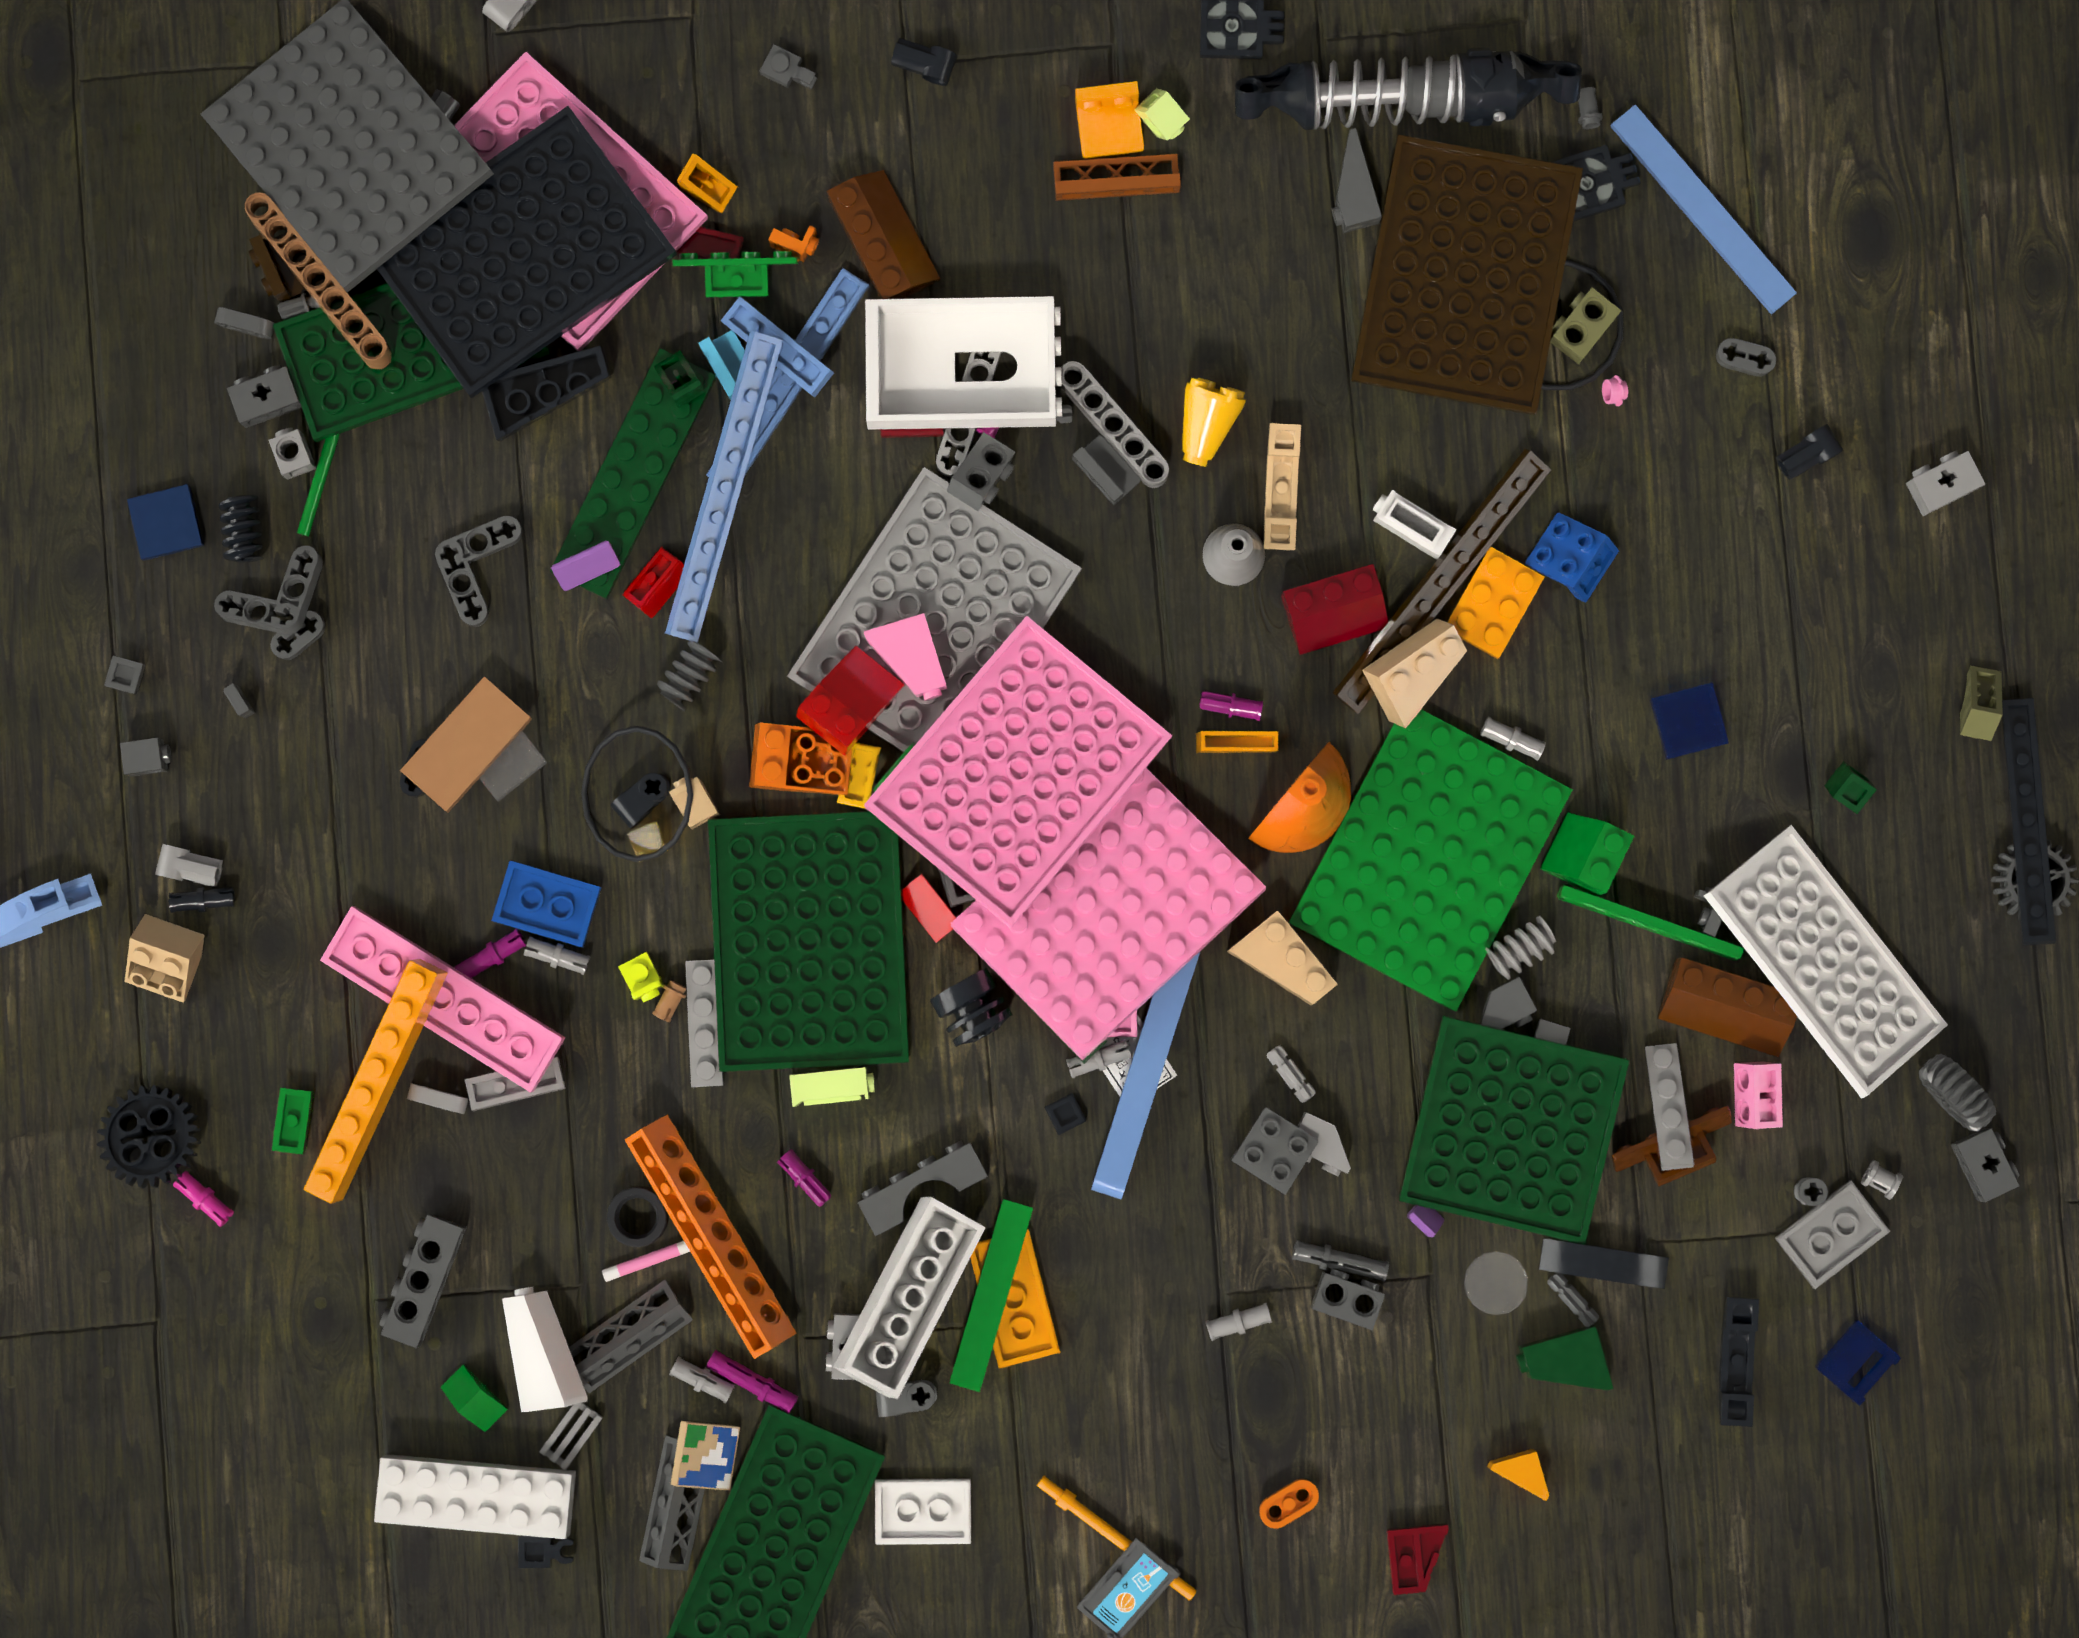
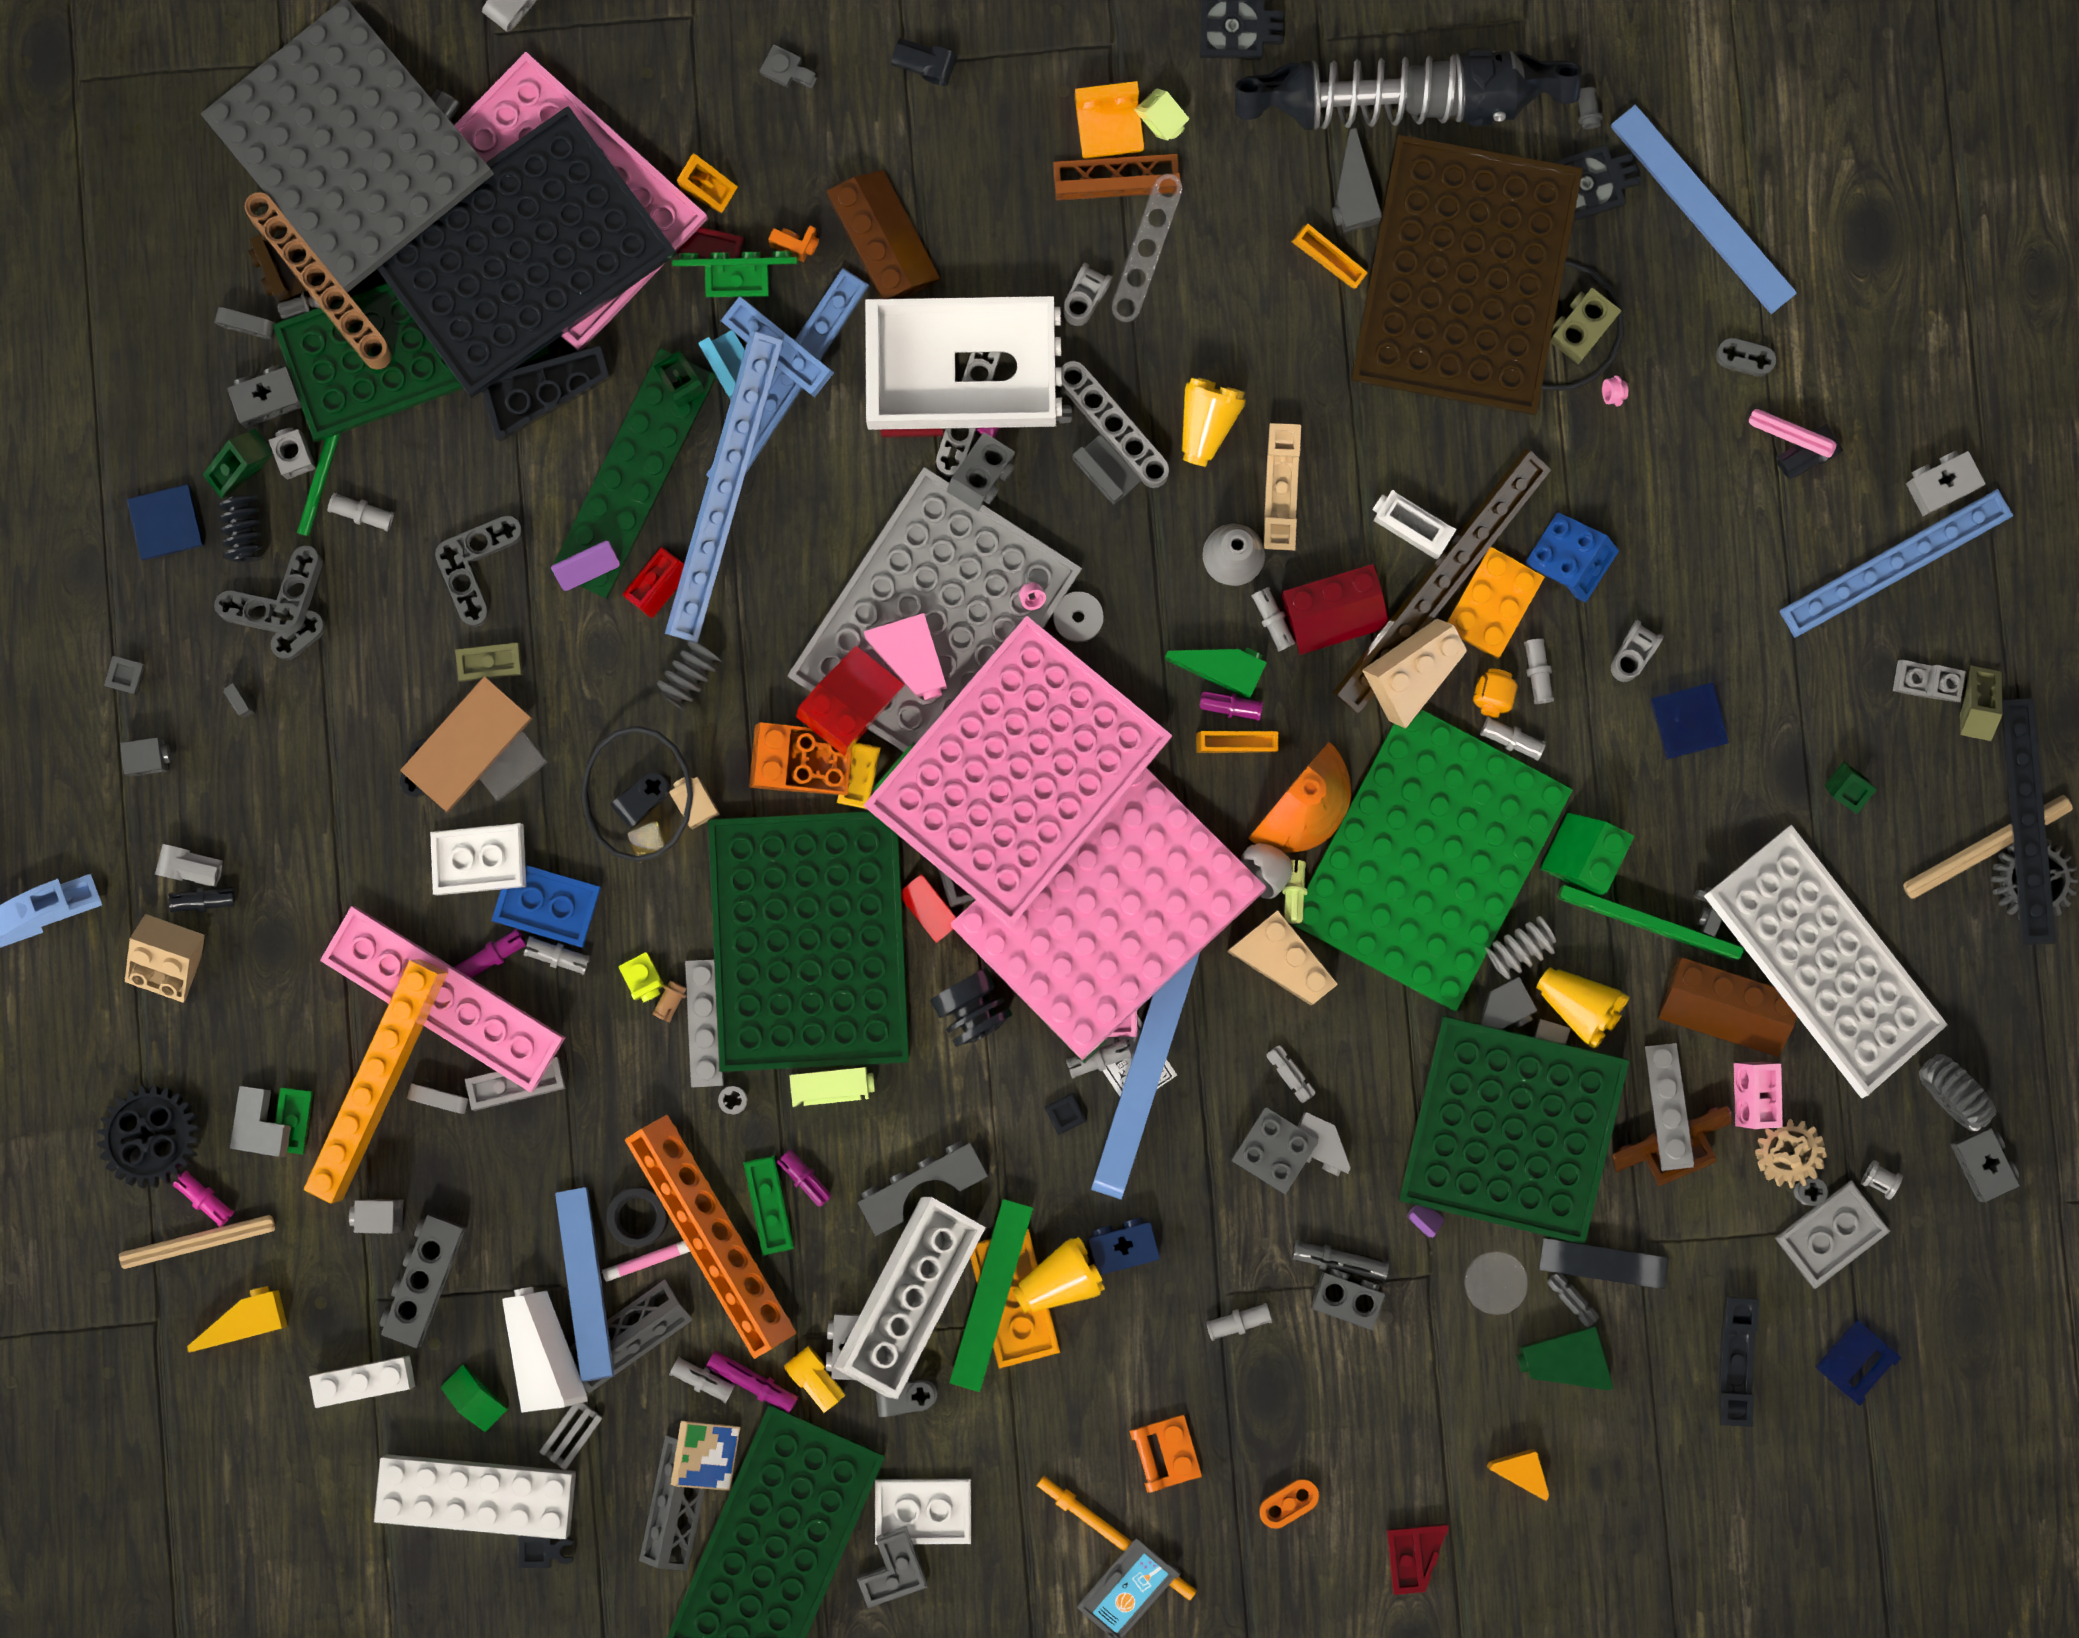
none -> tan axle [119,1215,275,1269]
none -> yellow slope [187,1286,288,1352]
none -> dark green slope [203,429,273,499]
none -> tile [230,1086,291,1157]
none -> white brick [309,1355,415,1408]
none -> light grey pin [327,492,394,532]
none -> light grey brick [349,1199,404,1233]
none -> white tile [430,823,526,895]
none -> olive plate [455,642,522,682]
none -> medium blue tile [555,1187,615,1382]
none -> light grey bush [718,1086,748,1115]
none -> green tile [743,1156,794,1255]
none -> yellow piece [784,1345,845,1413]
none -> dark grey tile [857,1526,928,1608]
none -> yellow cone [1013,1237,1105,1313]
none -> bright pink hinge [1019,582,1046,610]
none -> light grey piece [1053,592,1103,643]
none -> light grey piece [1064,262,1113,326]
none -> dark blue brick [1088,1217,1160,1275]
none -> clear beam [1111,174,1182,322]
none -> orange plate [1129,1414,1202,1493]
none -> green slope [1164,648,1267,699]
none -> light grey hair [1240,843,1293,899]
none -> light grey pin [1251,587,1296,652]
none -> yellowish green axle [1282,860,1307,924]
none -> light orange piece [1291,224,1368,289]
none -> light orange head [1473,669,1518,717]
none -> light grey pin [1524,639,1554,704]
none -> yellow cone [1536,967,1630,1050]
none -> light grey piece [1611,620,1664,682]
none -> bright pink axle [1749,409,1837,457]
none -> tan gear [1755,1119,1827,1188]
none -> medium blue tile [1779,489,2013,638]
none -> light grey slope [1893,660,1966,702]
none -> tan axle [1903,795,2073,899]

